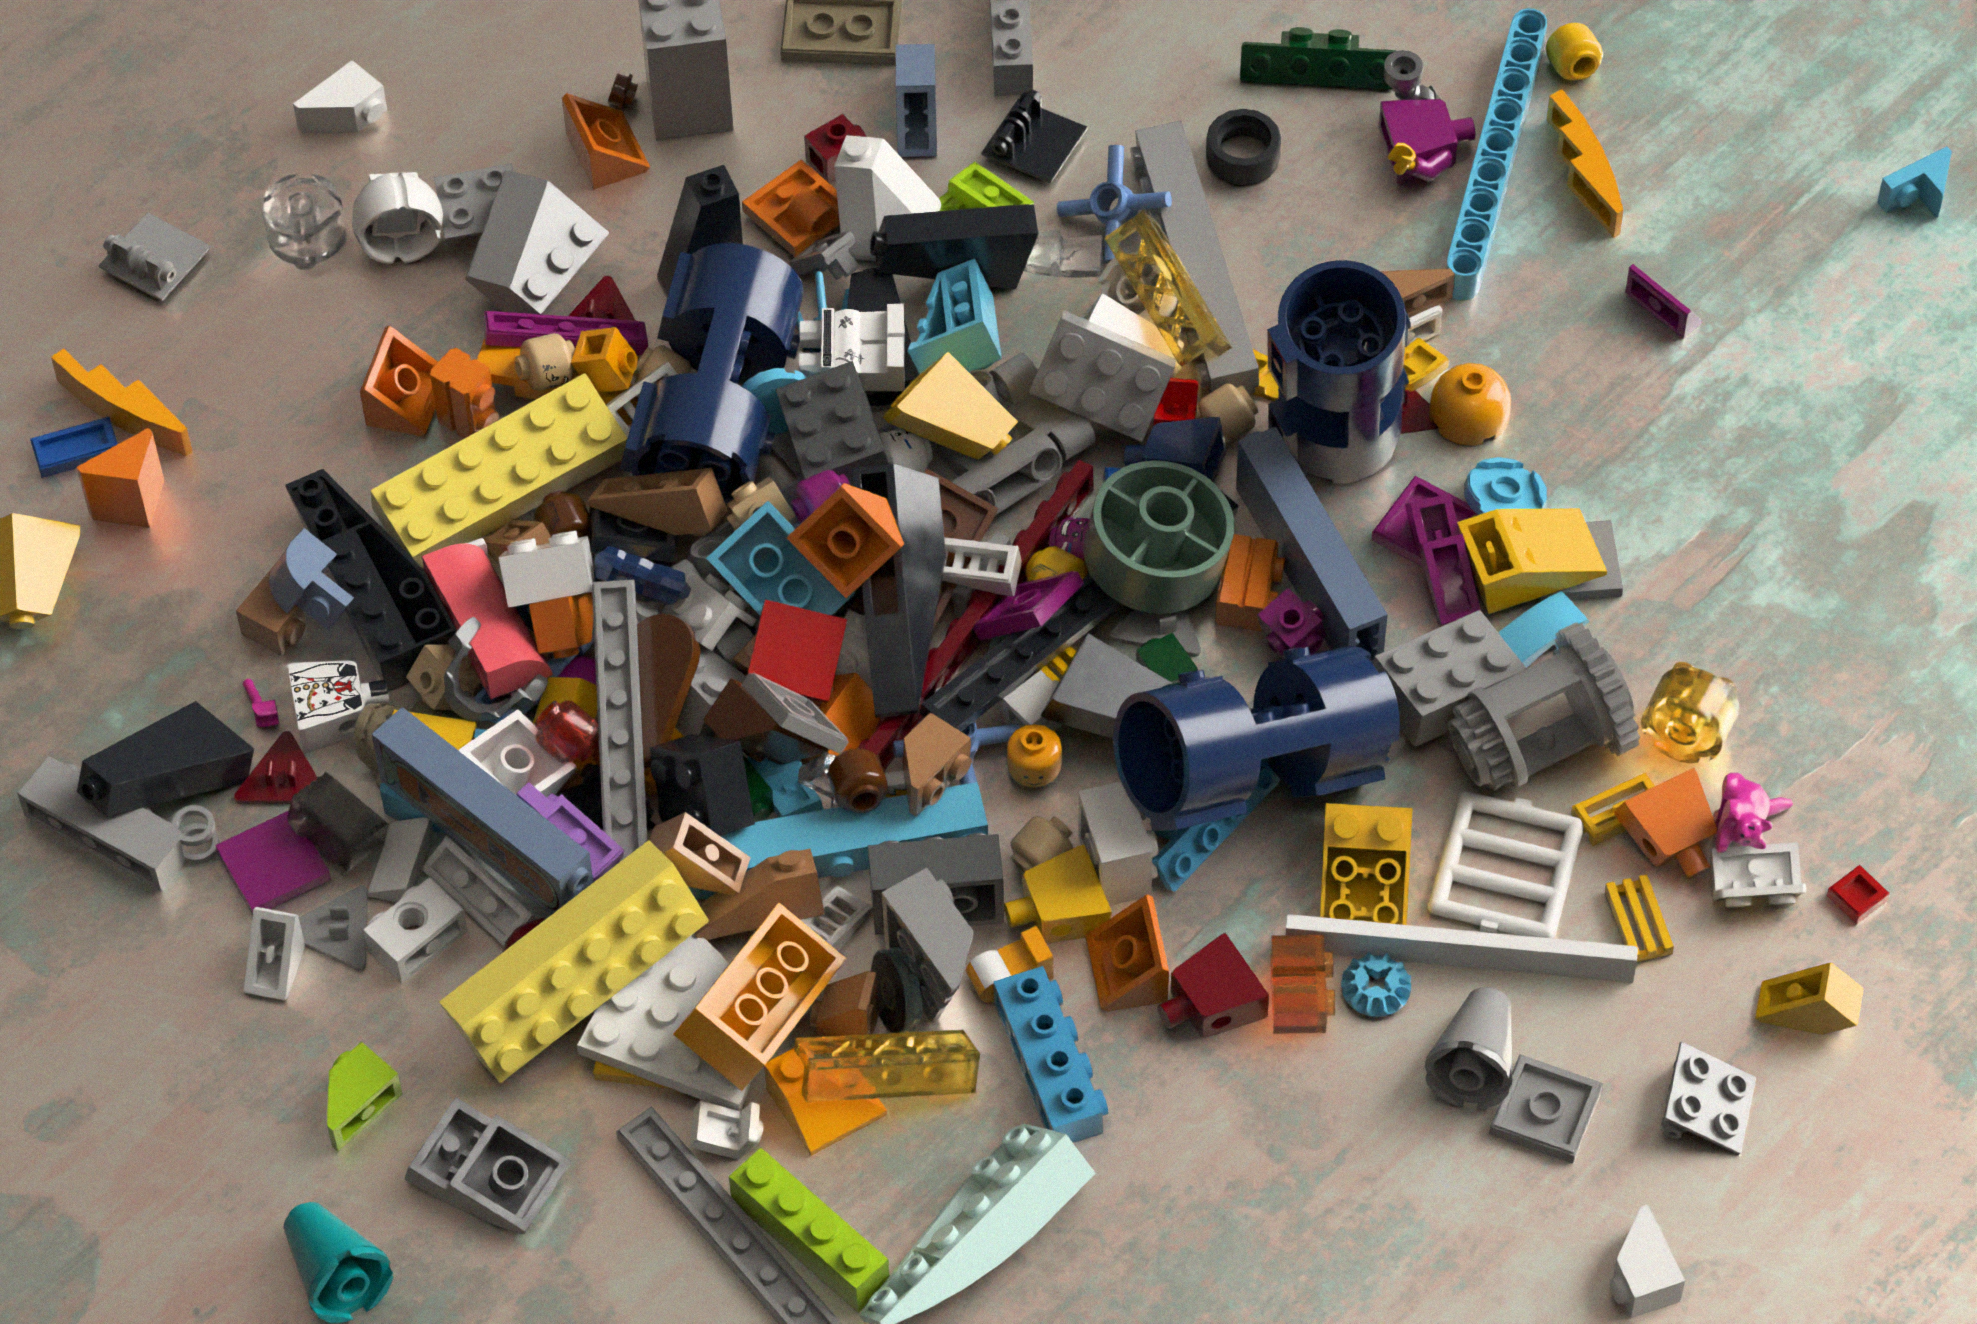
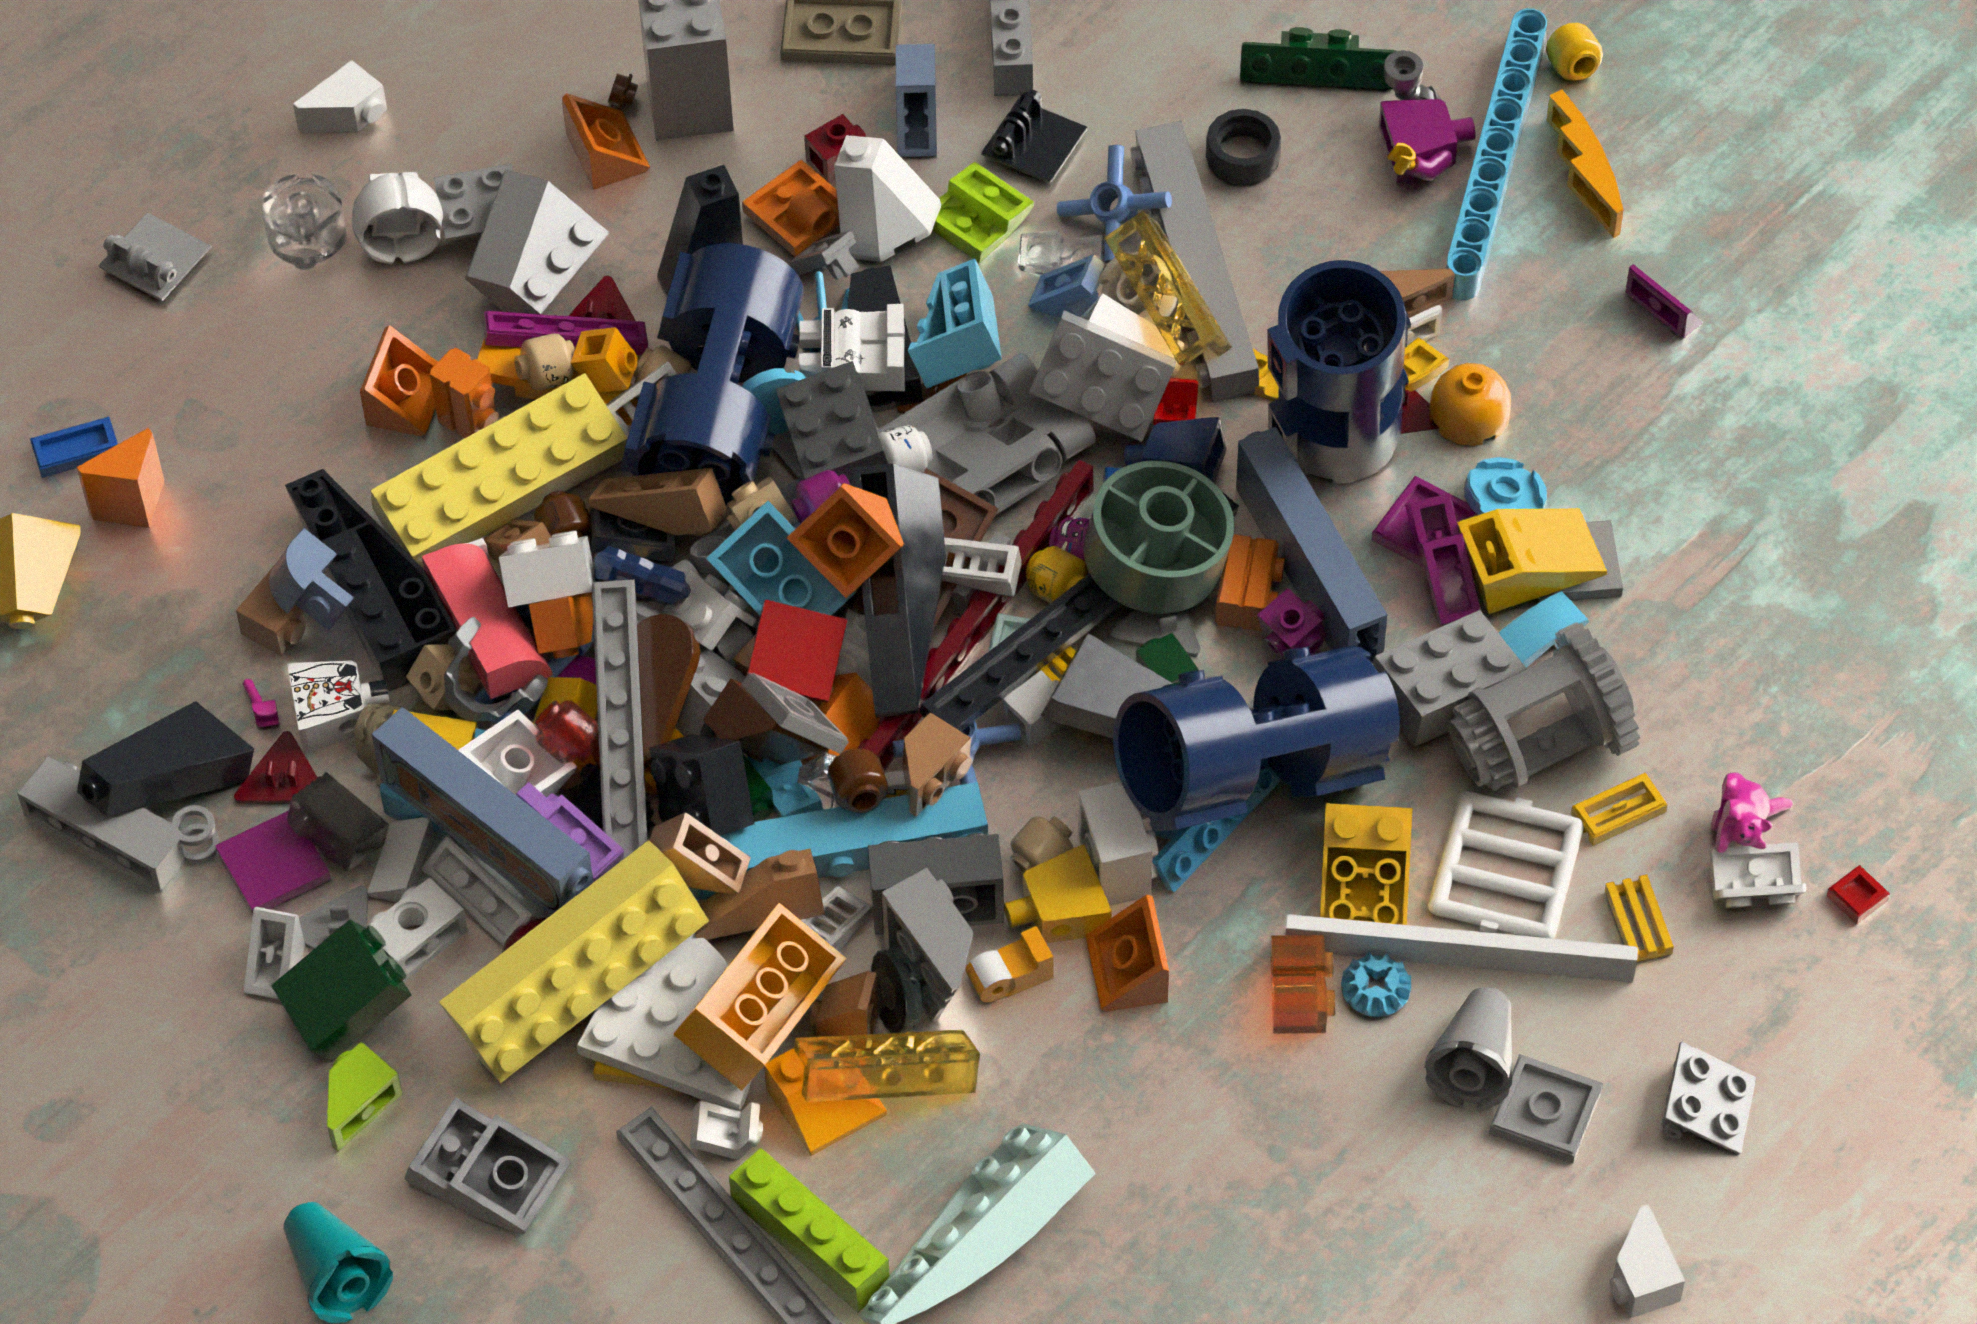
light orange slope [51,348,193,456] -> none
black slope [870,204,1039,289] -> none
yellow slope [883,352,1018,460] -> none
magenta tile [973,571,1084,640] -> none
dark azure brick [993,966,1108,1143] -> none
light orange head [1006,724,1062,788] -> none
dark red torso [1157,932,1269,1038] -> none
tan head [1197,383,1259,444] -> none
orange torso [1614,768,1717,879] -> none
clear yellow brick [1641,662,1739,763] -> none
yellow slope [1755,962,1864,1035] -> none
medium azure slope [1877,146,1952,217] -> none
none -> dark green brick [271,919,412,1061]
none -> medium blue slope [1028,254,1105,318]

